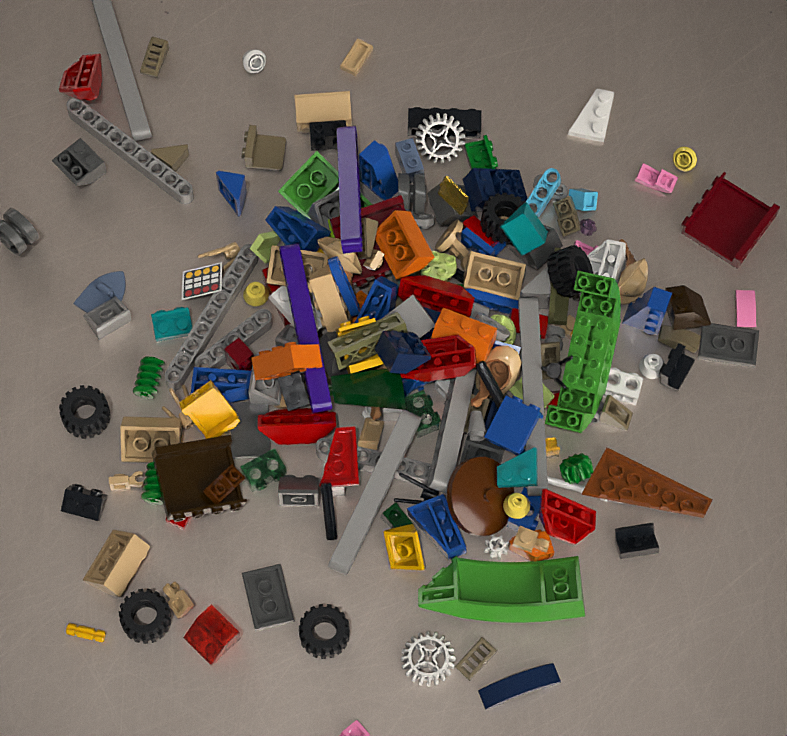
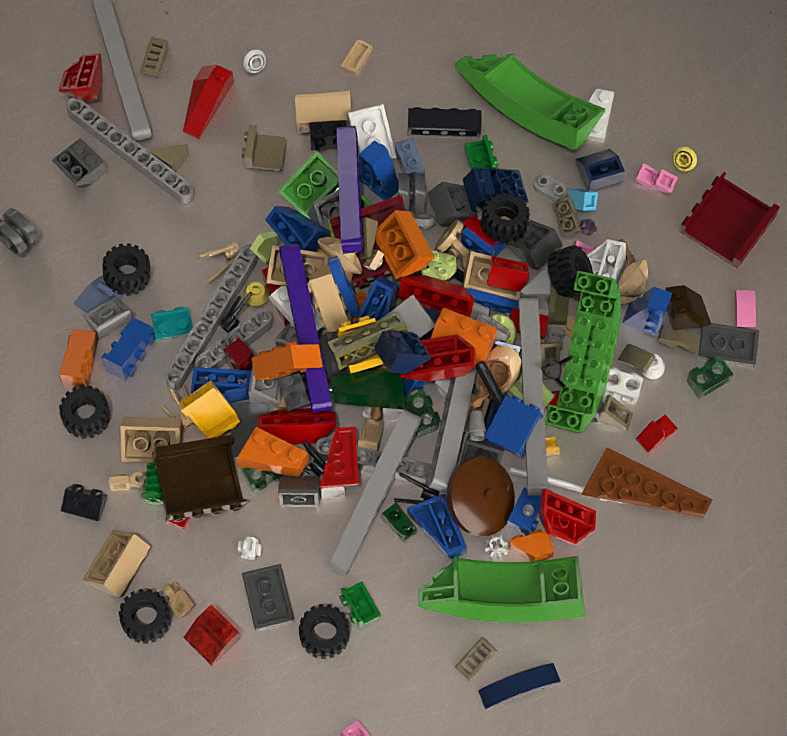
yellow axle [66,623,106,642] -> none
green piece [133,356,165,399] -> none
sticker [182,262,222,300] -> none
reddish brown slope [203,464,245,504] -> none
blue slope [216,171,247,217] -> none
black axle [321,482,337,540] -> none
yellow slope [383,524,425,570] -> none
white gear [401,631,456,686] -> none
white gear [415,113,465,163] -> none
clear yellow piece [438,175,469,215] -> none
teal wing [497,447,538,488] -> none
teal slope [500,202,548,256] -> none
light yellow cone [503,493,530,519] -> none
tan plate [513,526,550,553] -> none
medium azure beam [526,168,561,218] -> none
green gear [559,453,594,484] -> none
black bracket [615,523,659,559] -> none
black bracket [659,343,695,391] -> none
none -> orange wedge [59,329,98,390]
none -> blue wedge [101,317,155,381]
none -> black tyre [102,243,150,296]
none -> red wedge [183,64,234,139]
none -> black plant [220,292,253,333]
none -> orange wedge [237,427,309,477]
none -> white gear [237,537,262,560]
none -> black plant [302,441,326,478]
none -> green bracket [339,581,381,628]
none -> white tile [347,104,397,159]
none -> bright green slope [455,54,605,150]
none -> red panel [487,256,529,292]
none -> dark blue slope [575,149,625,190]
none -> dark tan slope [617,344,656,373]
none -> red slope [635,414,678,453]
none -> clear green brick [686,356,734,400]

